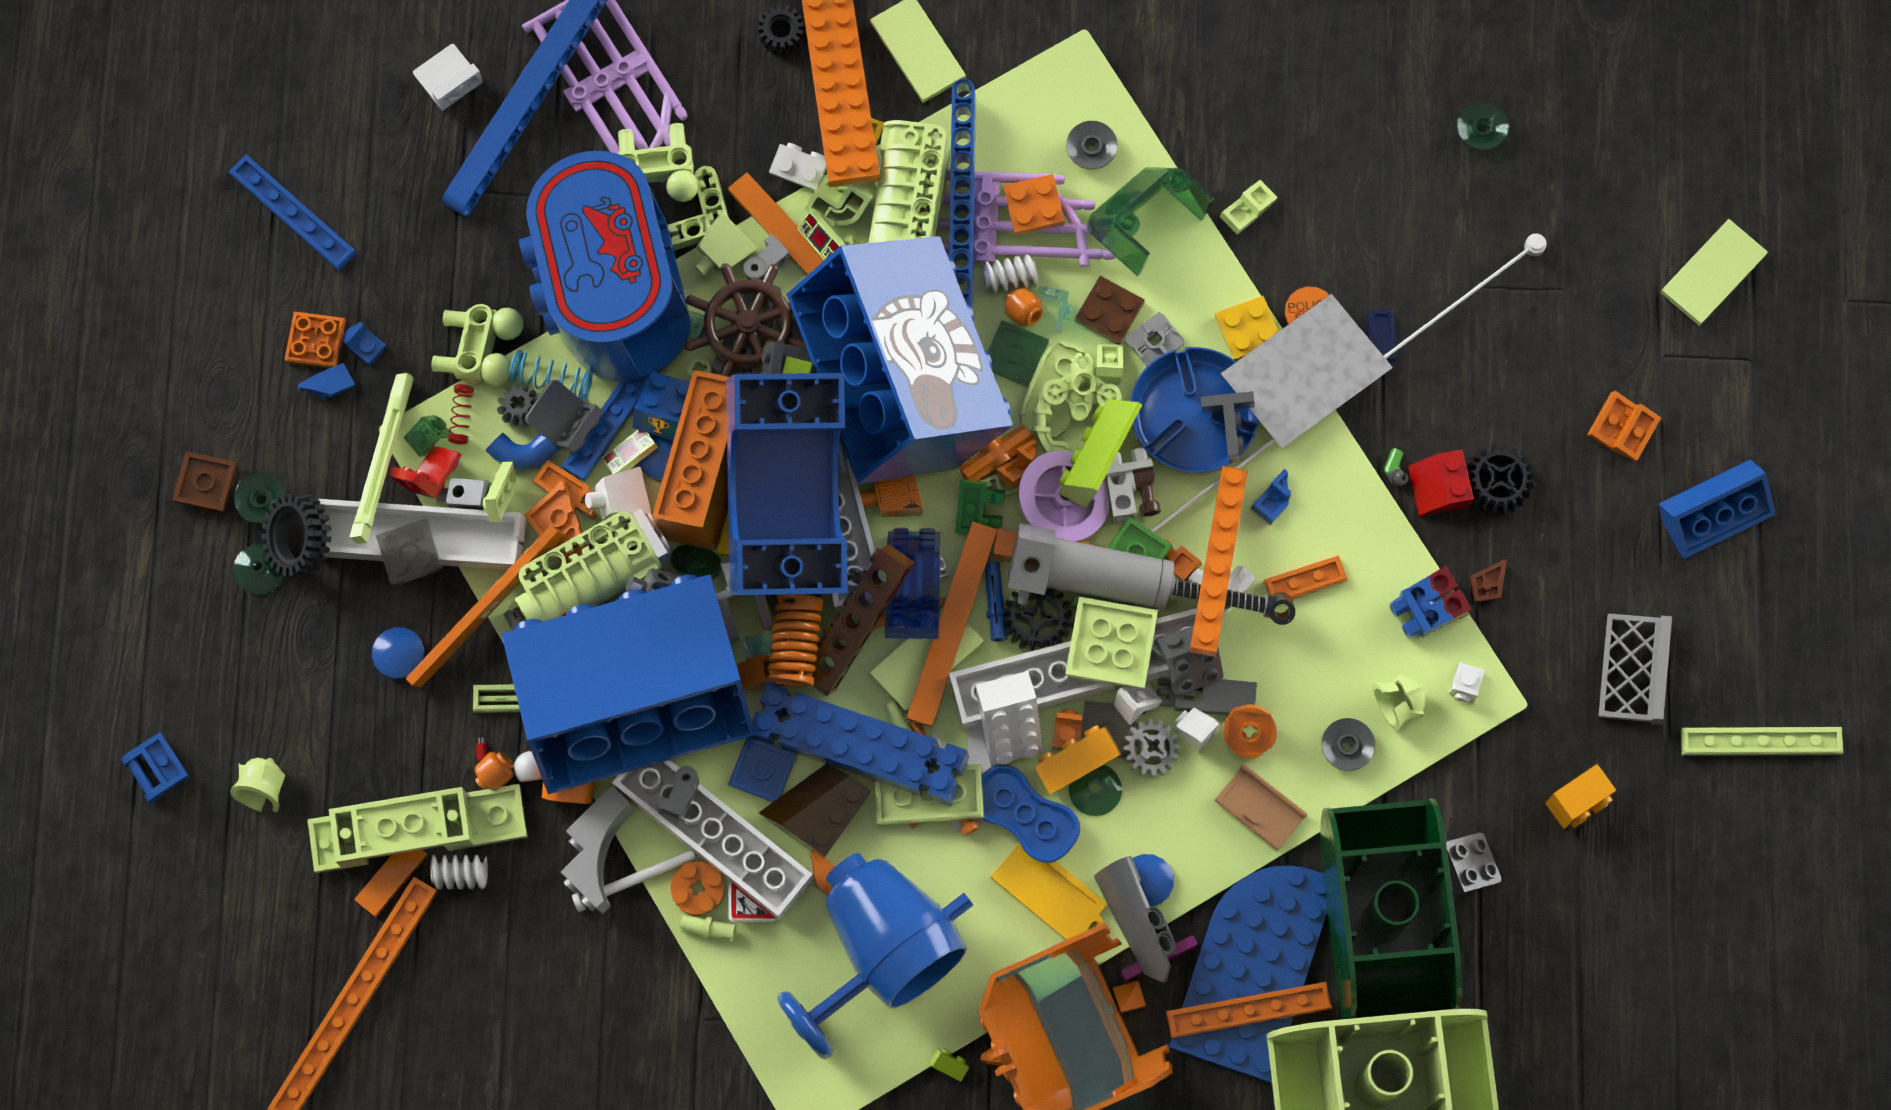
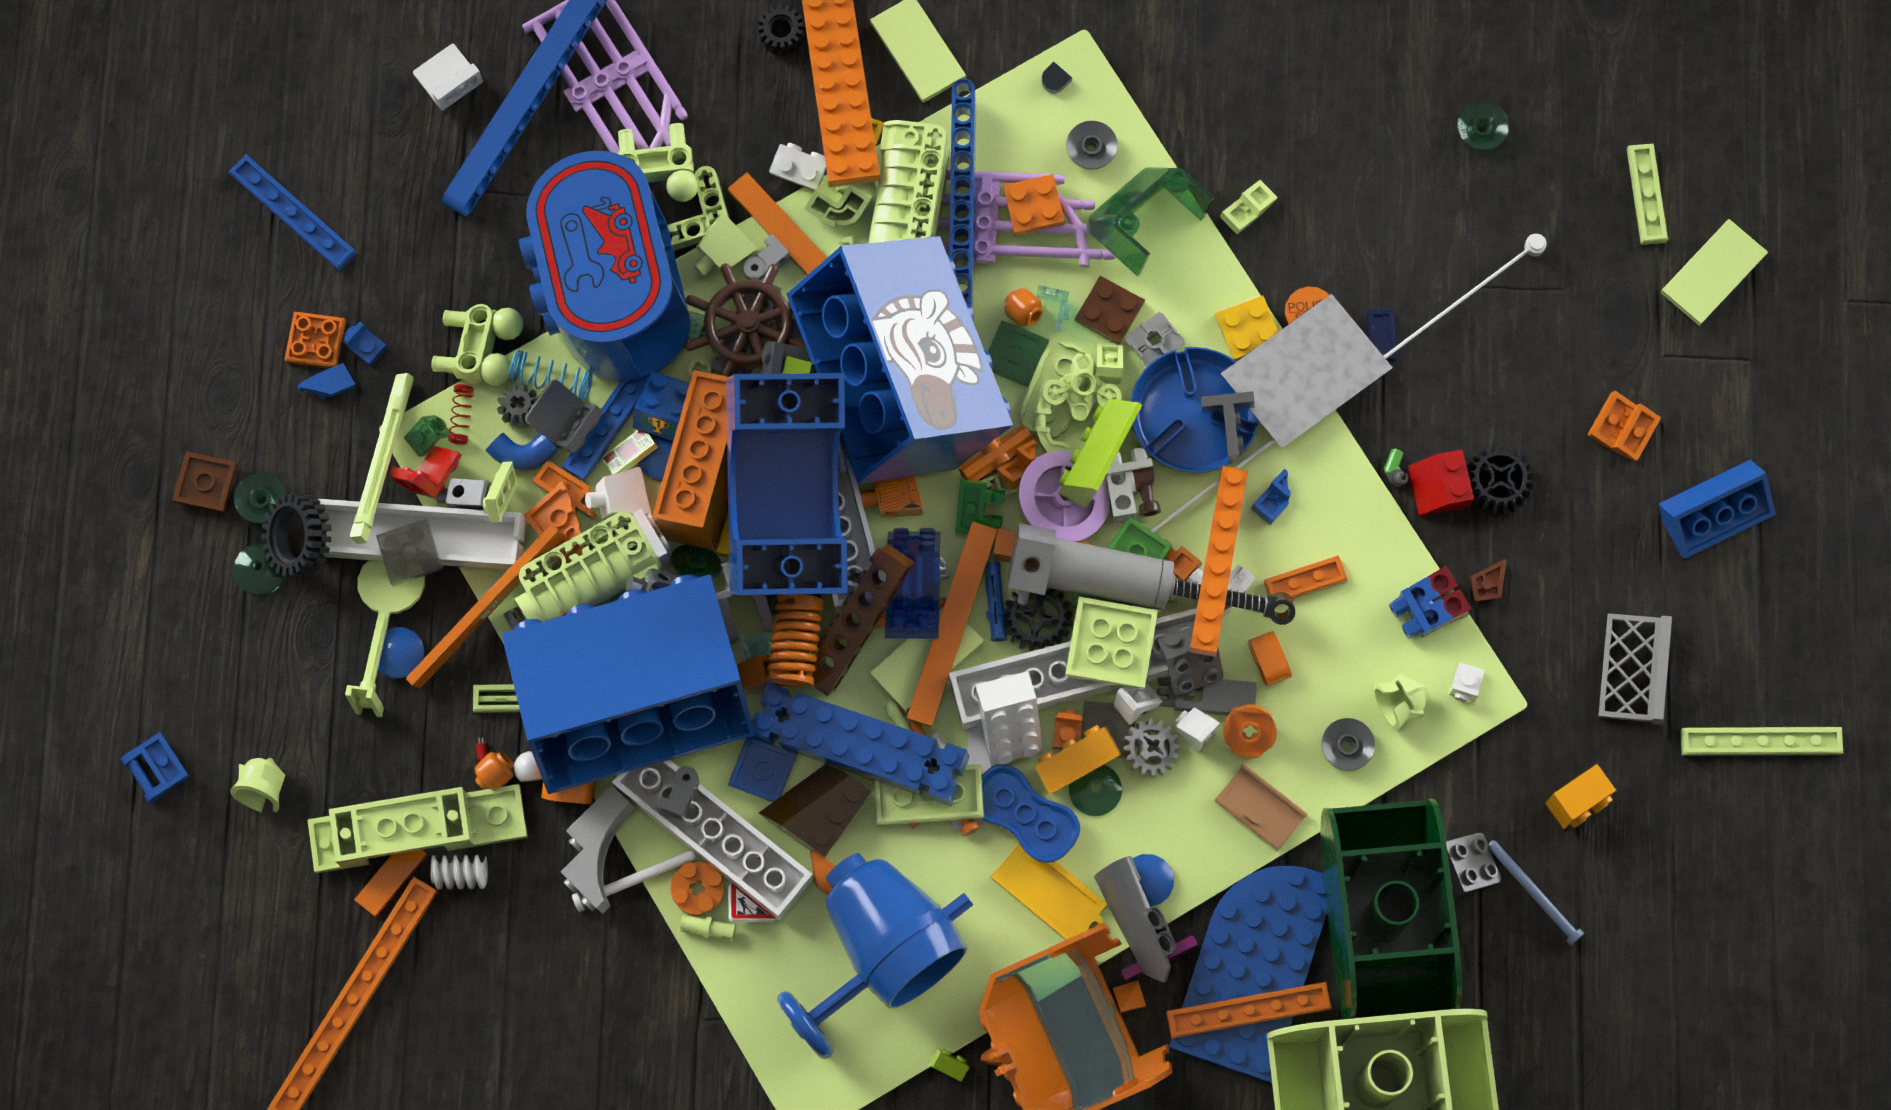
tile [797,210,846,260] -> none
white piece [983,255,1038,294] -> none
none -> yellowish green piece [345,560,425,717]
none -> black tile [1041,61,1072,93]
none -> orange beam [1248,631,1292,687]
none -> sand blue bar [1488,840,1585,946]
none -> yellowish green tile [1627,144,1668,245]

